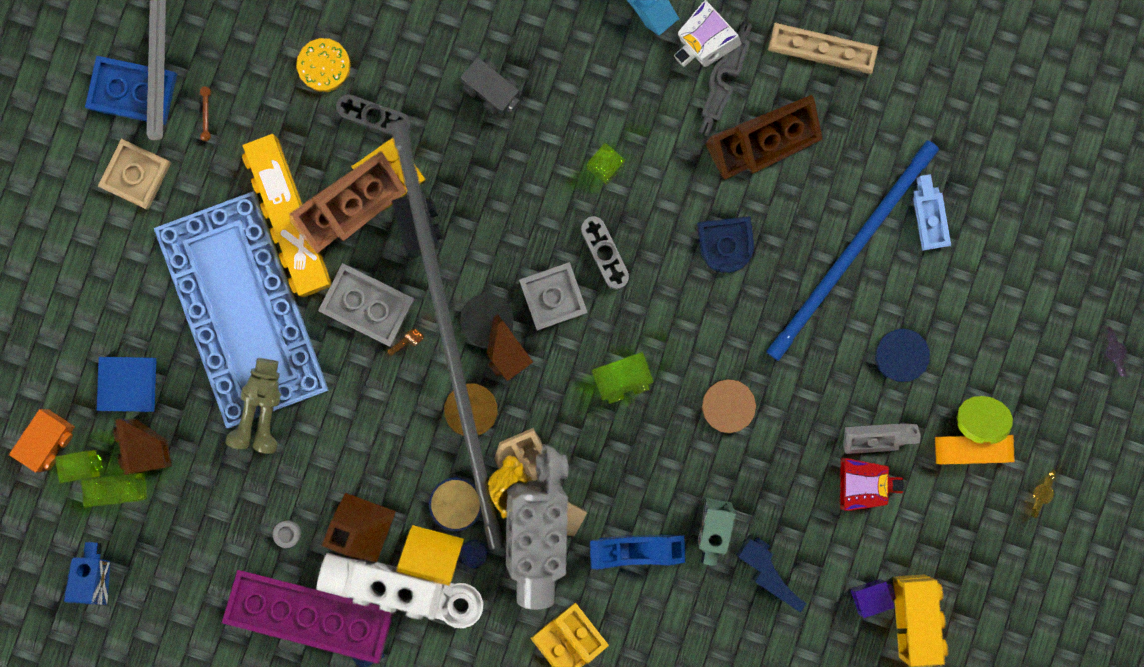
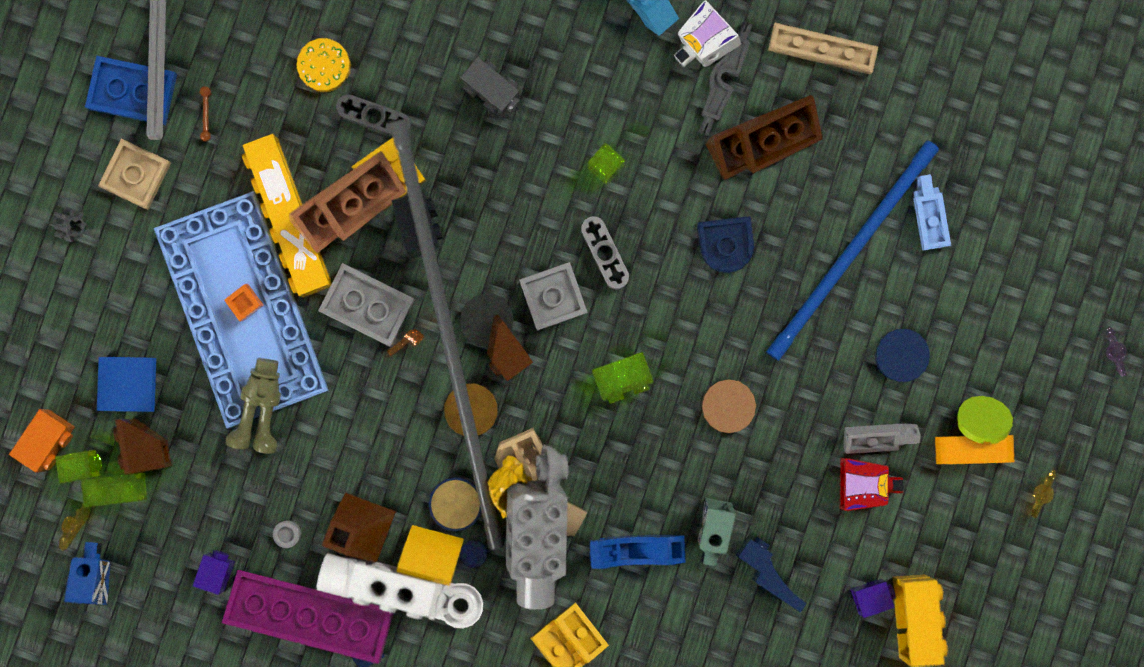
none -> dark grey gear [50,207,87,242]
none -> clear yellow piece [59,503,90,551]
none -> dark purple brick [193,550,235,595]
none -> orange plate [224,284,264,322]

